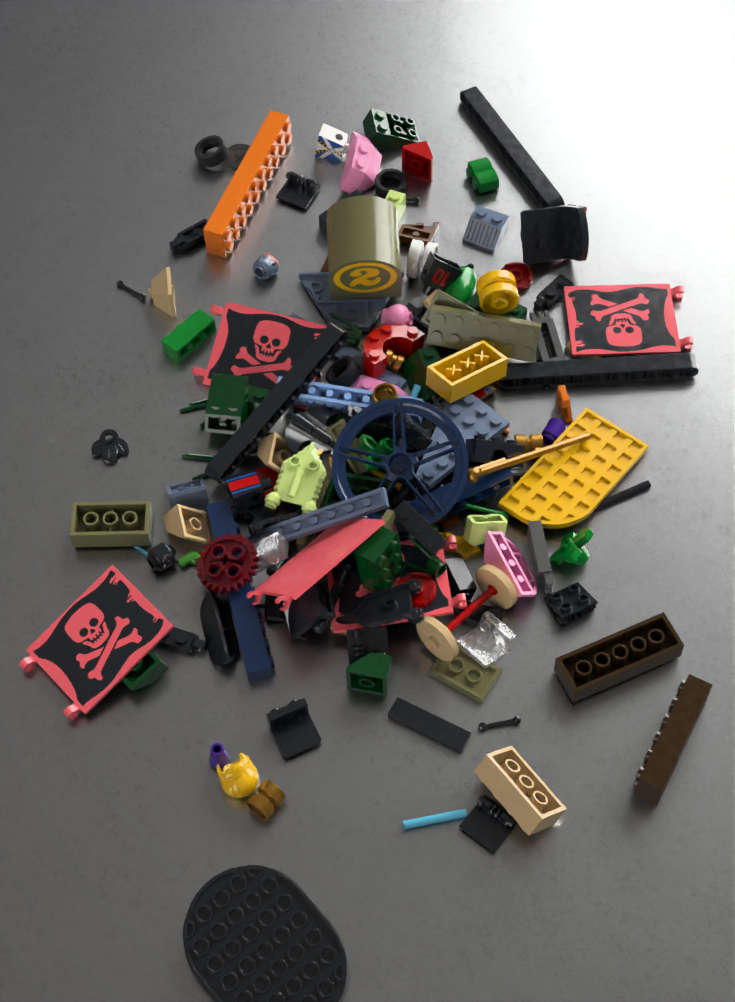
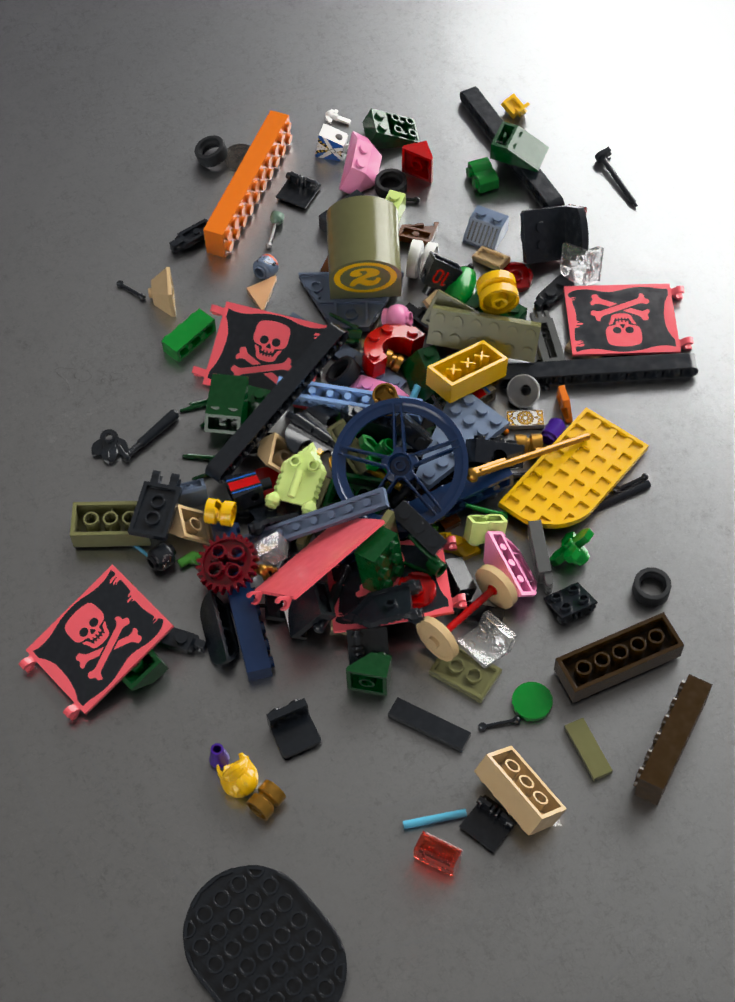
none -> black piece [120,409,179,463]
none -> black tile [128,470,182,541]
none -> yellow wheel [204,498,237,527]
none -> light nougat tile [247,275,277,310]
none -> pearl gold piece [251,564,278,581]
none -> hinge [265,211,285,249]
none -> white piece [325,109,351,125]
none -> clear red brick [414,831,463,876]
none -> tan tile [472,246,511,270]
none -> slope [490,121,549,172]
none -> yellow bracket [500,93,530,119]
none -> tile [506,410,545,430]
none -> light grey piece [507,374,540,408]
none -> green tile [512,682,553,722]
none -> clear bracket [559,242,604,286]
none -> olive tile [564,718,613,782]
none -> black piece [595,146,638,207]
none -> black hinge [613,473,649,494]
none -> black tyre [632,567,672,607]

